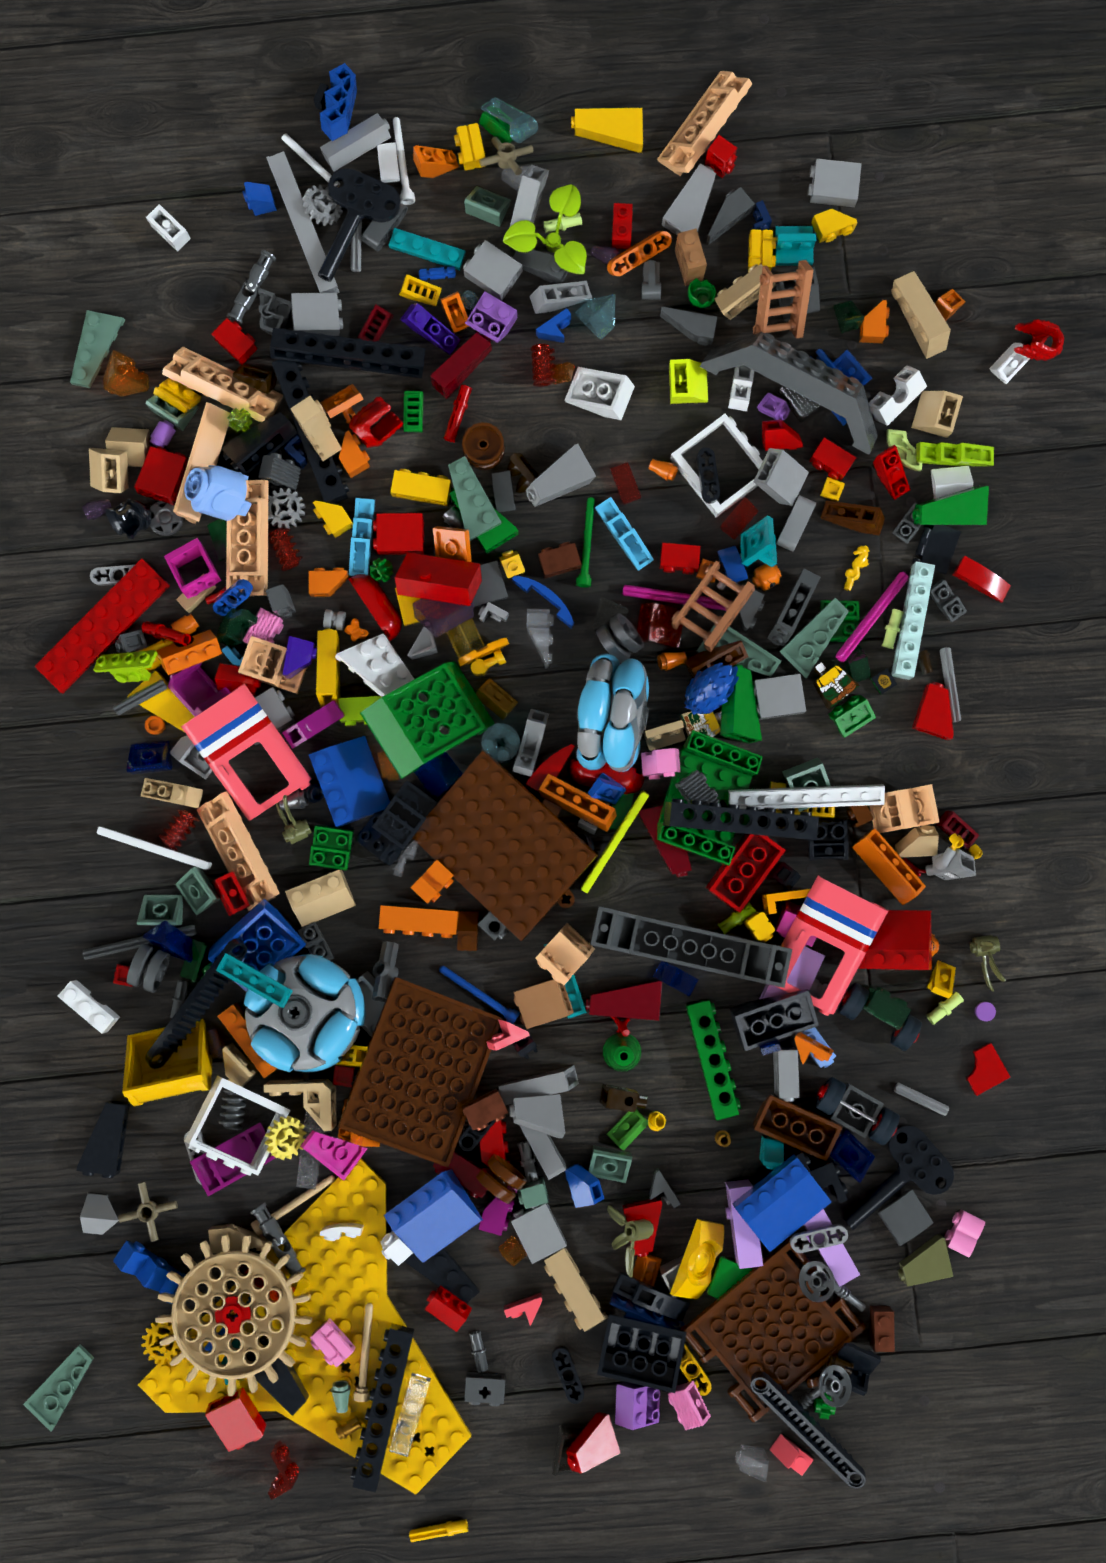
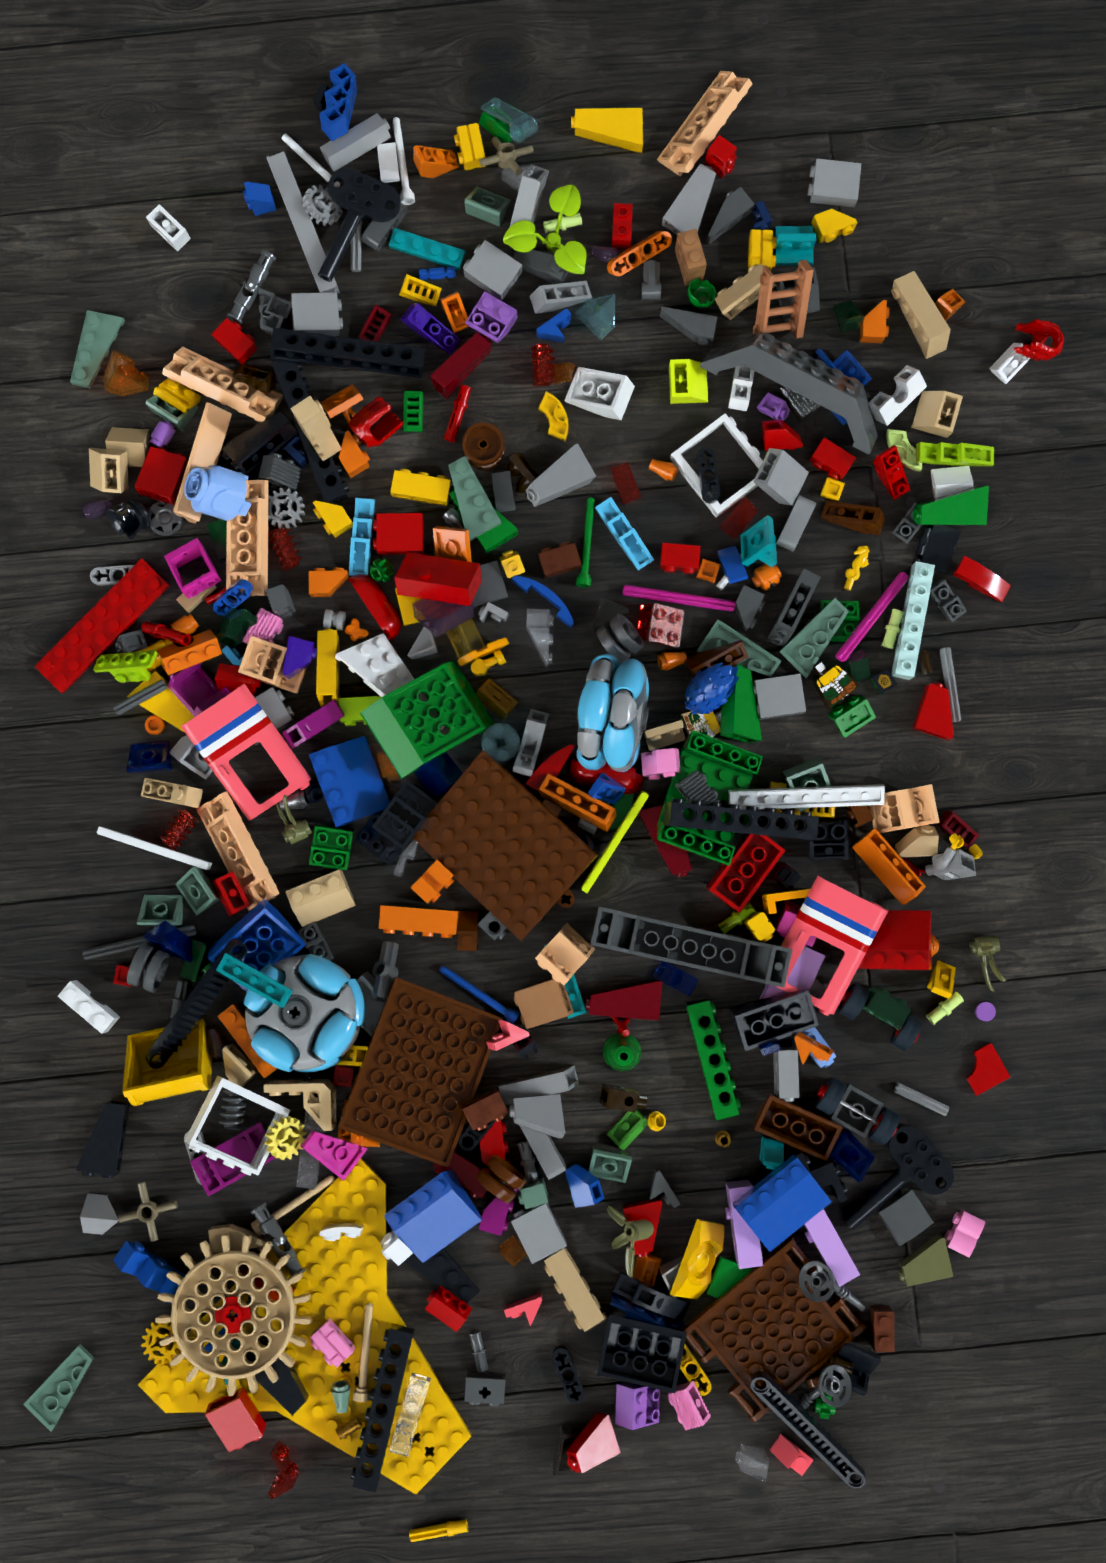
clear neon green gear [227,408,253,432] -> none
clear light blue tile [460,290,479,310] -> none
nougat fence [672,561,755,652] -> none
light grey beam [790,1224,848,1253] -> none
none -> yellow tile [538,391,569,441]

